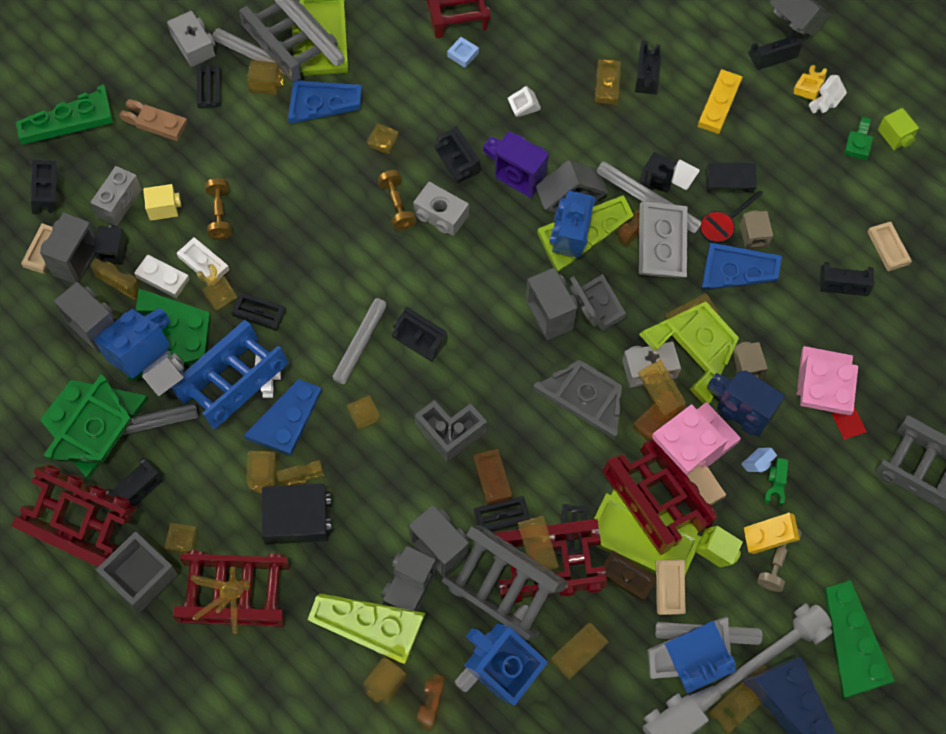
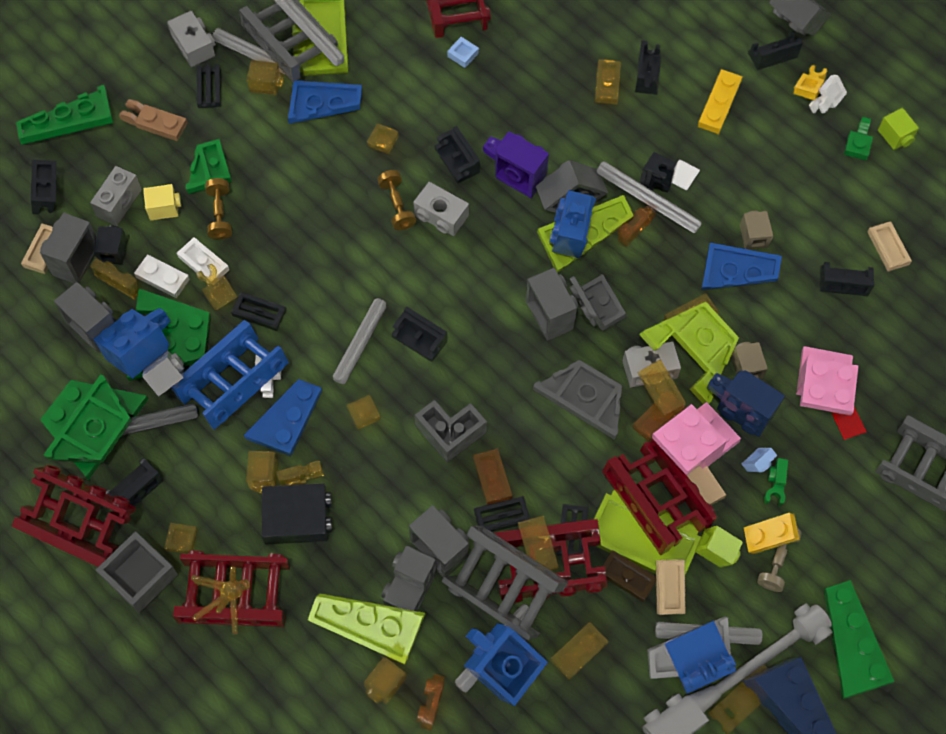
white slope [508,86,541,117] -> none
light grey plate [639,201,687,279] -> none
piece [699,190,763,244] -> none
black hinge [705,163,757,191] -> none
none -> green wing [185,139,232,194]

